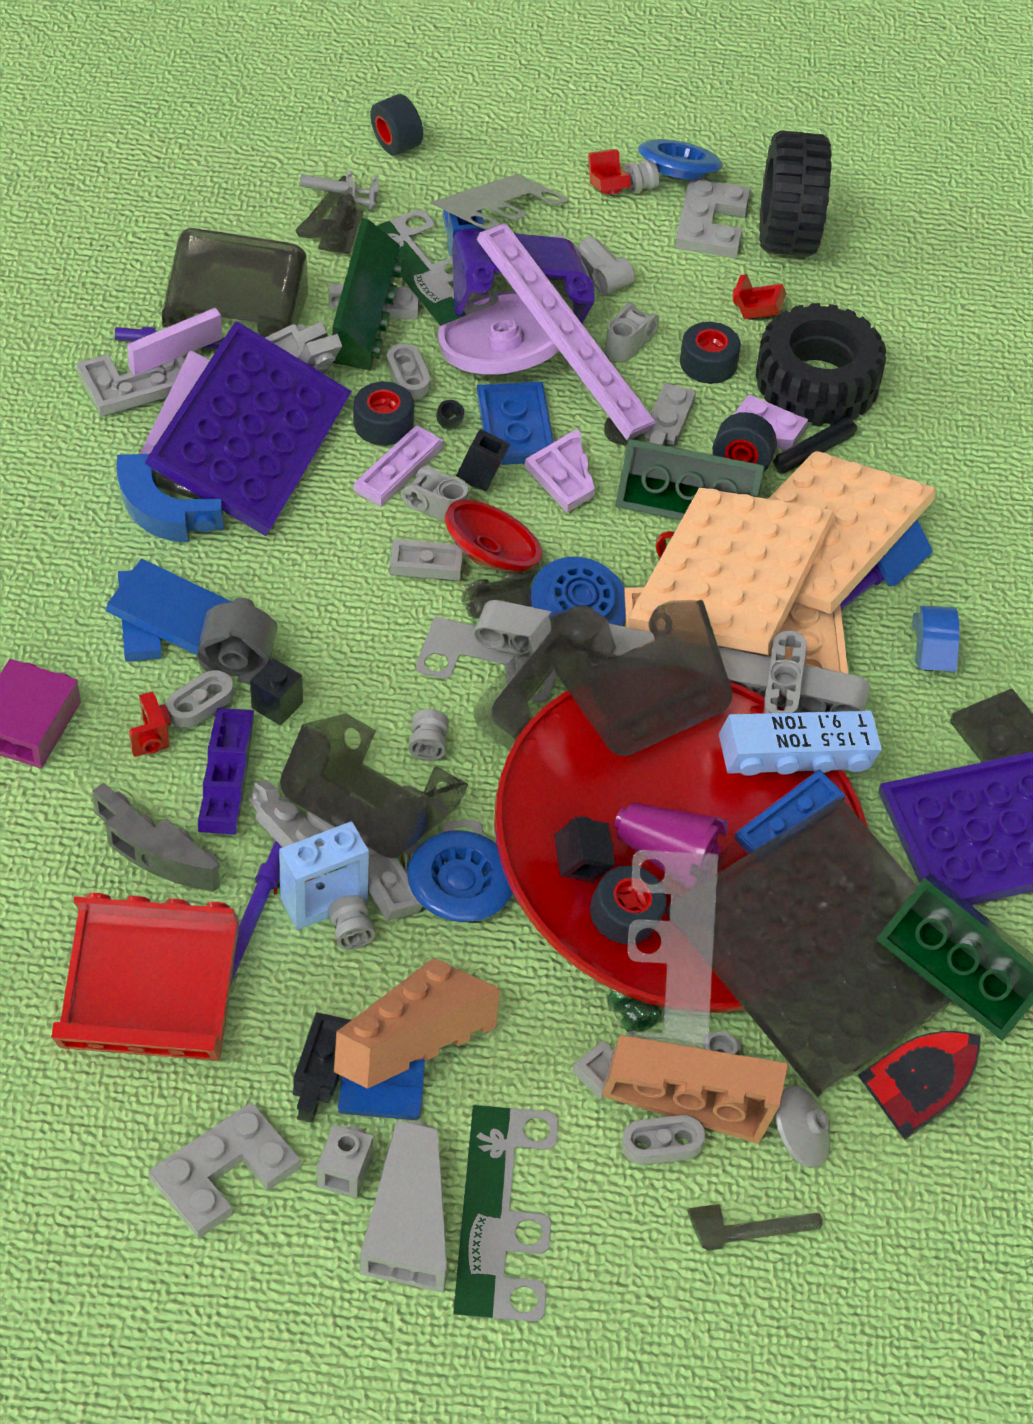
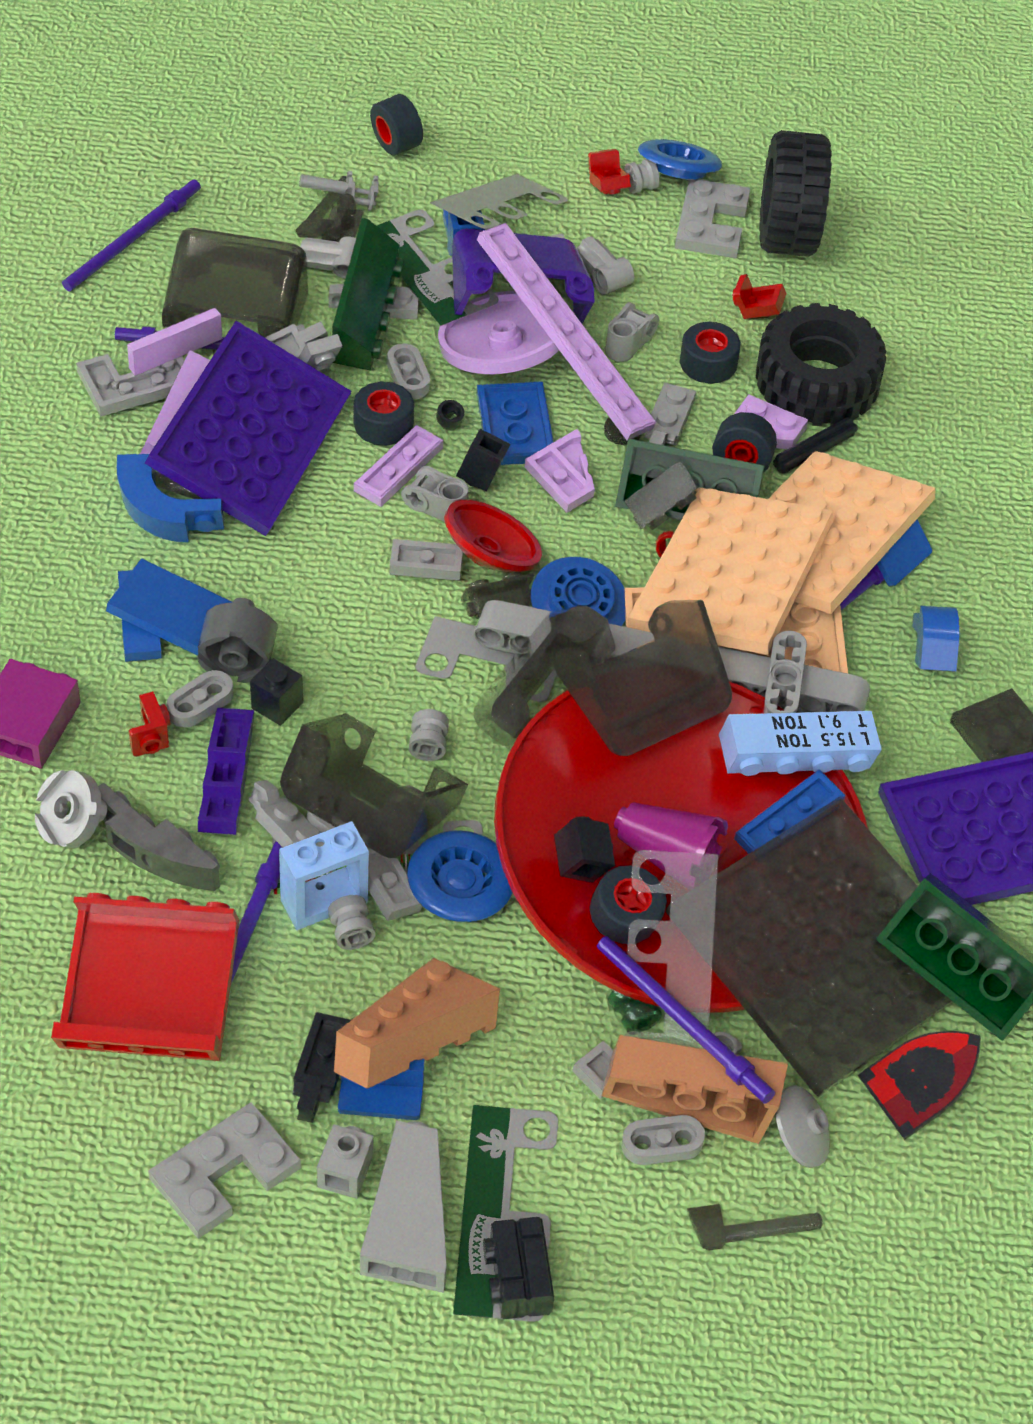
none -> light grey plate [35,770,107,848]
none -> dark purple bar [62,179,201,292]
none -> light grey piece [299,237,356,279]
none -> black brick [483,1217,554,1319]
none -> dark purple bar [597,936,775,1104]
none -> clear smoke bracket [625,462,700,531]

